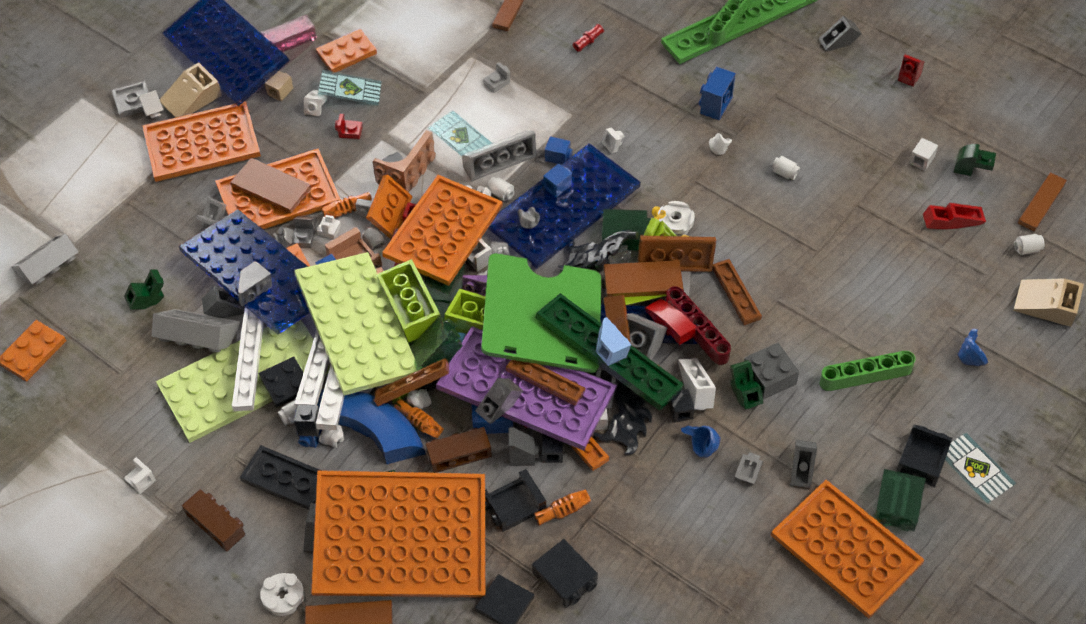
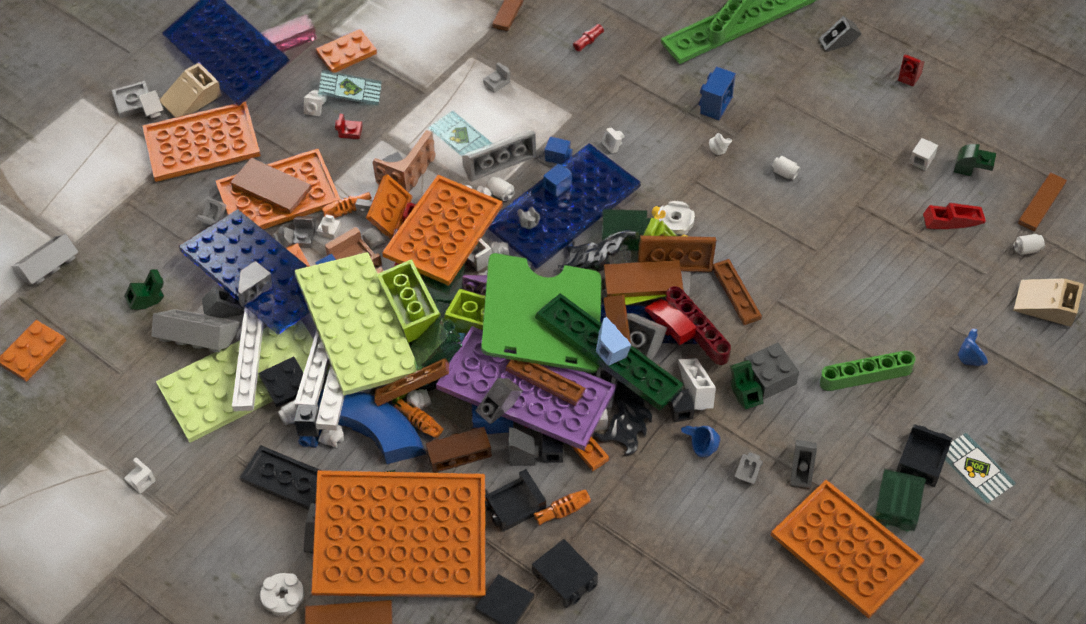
reddish brown brick [181,489,245,552] -> none
tan brick [265,70,293,101] -> none

